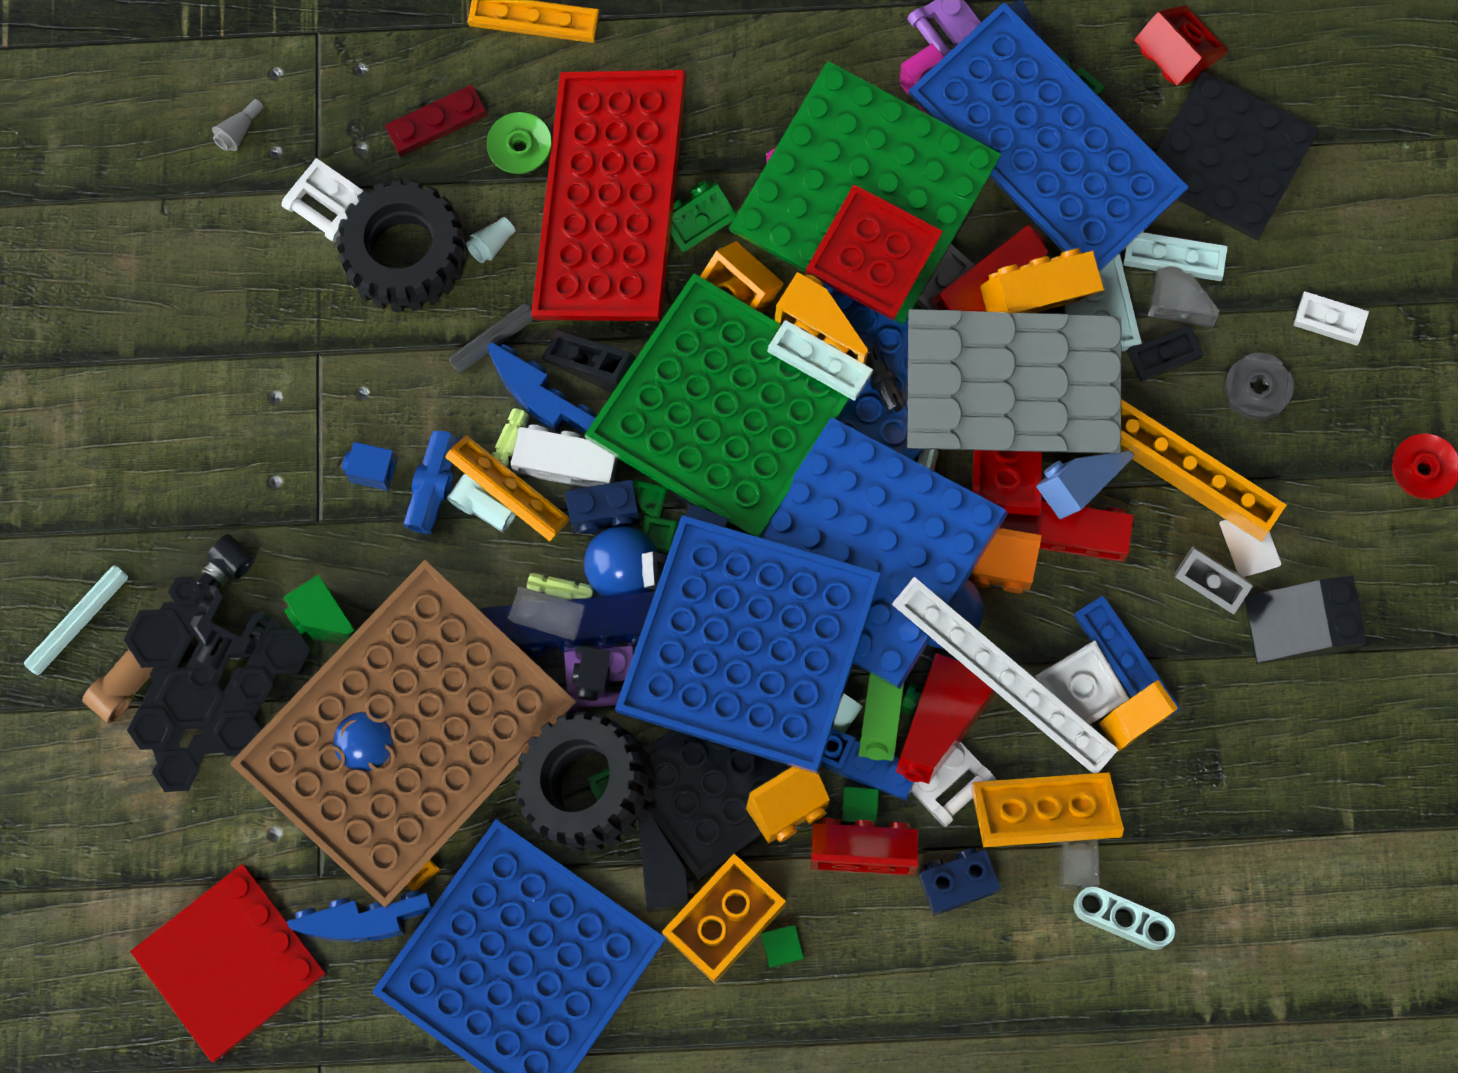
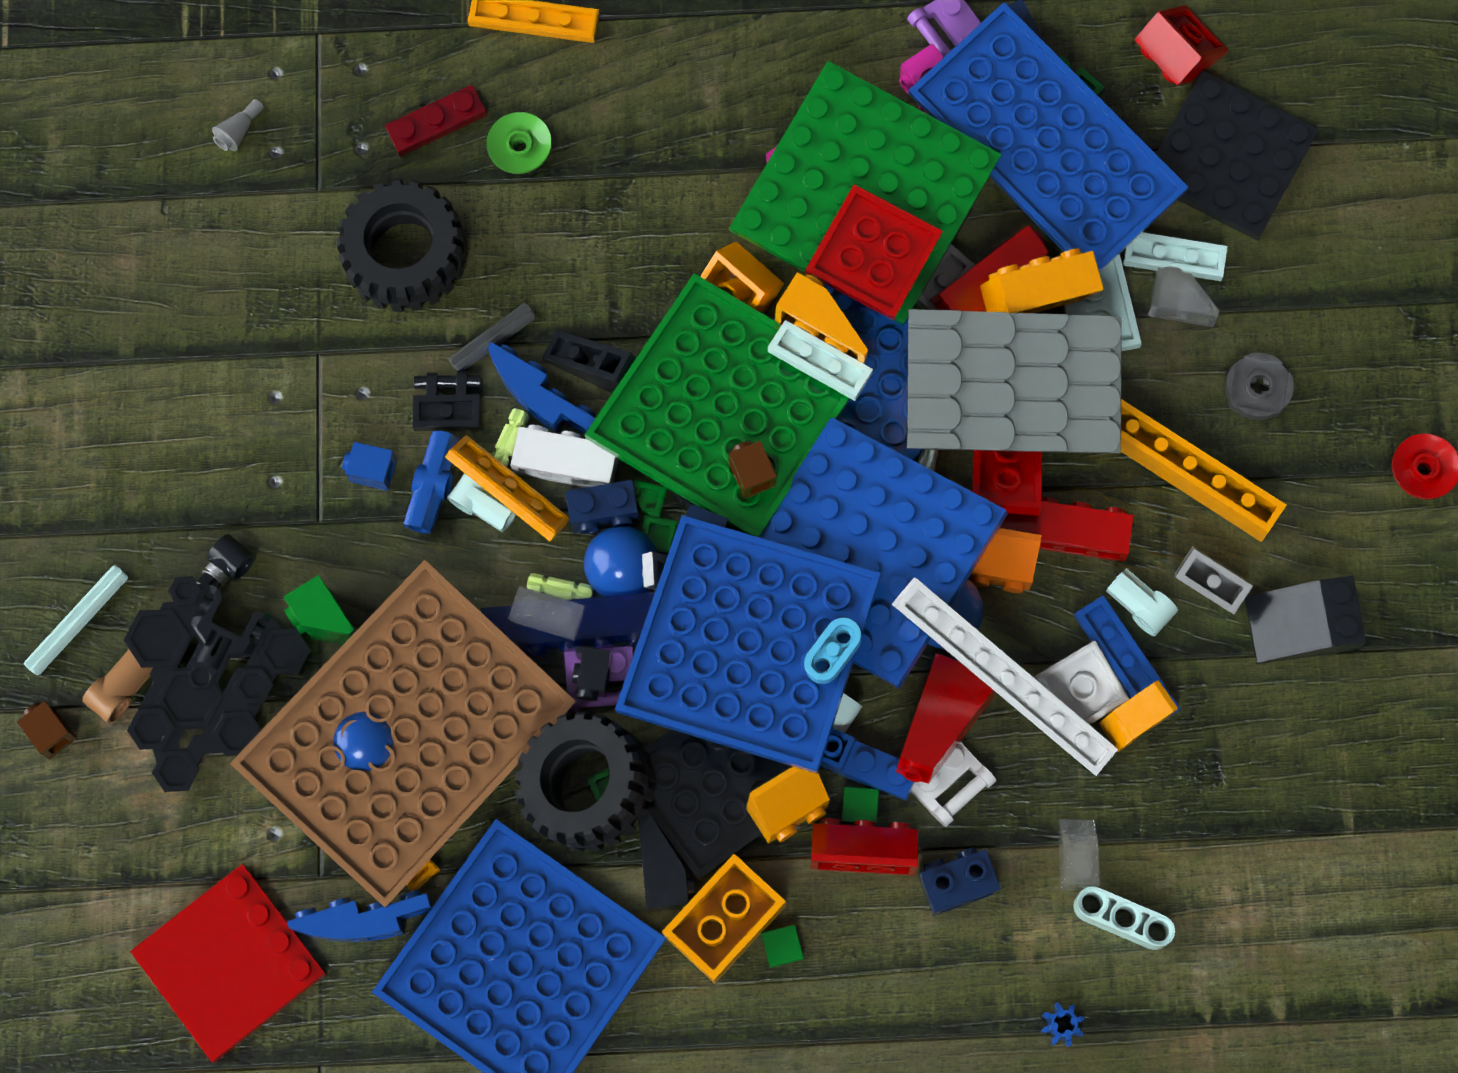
white plate [282,158,363,242] -> none
light aqua cone [466,217,515,263] -> none
red plate [531,70,688,321] -> none
green bracket [671,180,736,253] -> none
bright green slope [859,673,904,761] -> none
black pin [865,346,907,415] -> none
green tile [900,681,924,716] -> none
light orange plate [971,772,1124,847] -> none
medium blue slope [1036,451,1134,519] -> none
black plate [1127,325,1203,383] -> none
white sticker [1219,520,1281,577] -> none
white plate [1293,291,1369,346] -> none
none -> reddish brown brick [17,701,77,760]
none -> black plate [412,372,481,431]
none -> reddish brown brick [728,441,777,499]
none -> medium azure plate [804,618,861,684]
none -> blue gear [1041,1002,1085,1047]
none -> light aqua piece [1106,568,1178,636]

